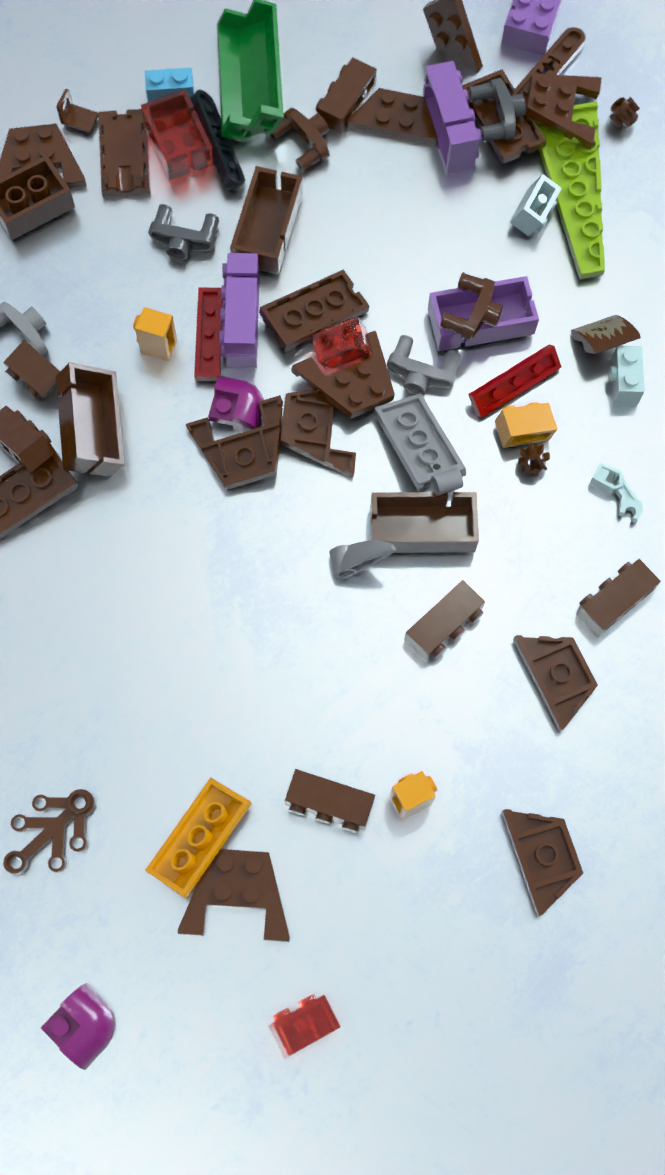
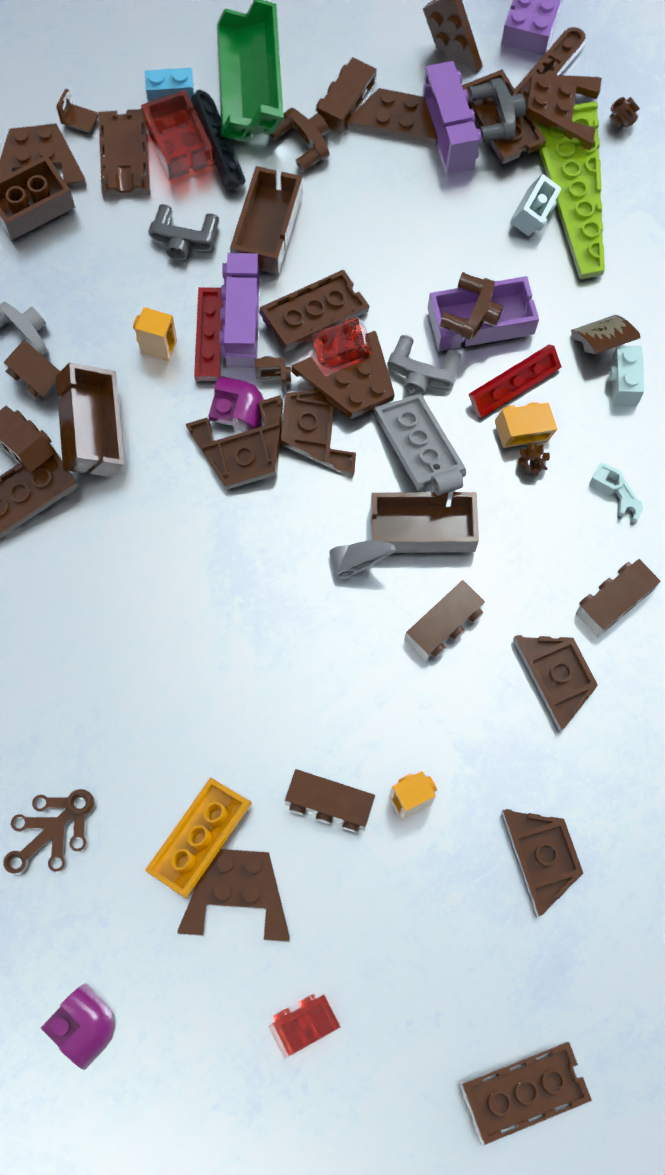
none -> reddish brown bracket [255,356,291,391]
none -> reddish brown piece [459,1041,592,1145]

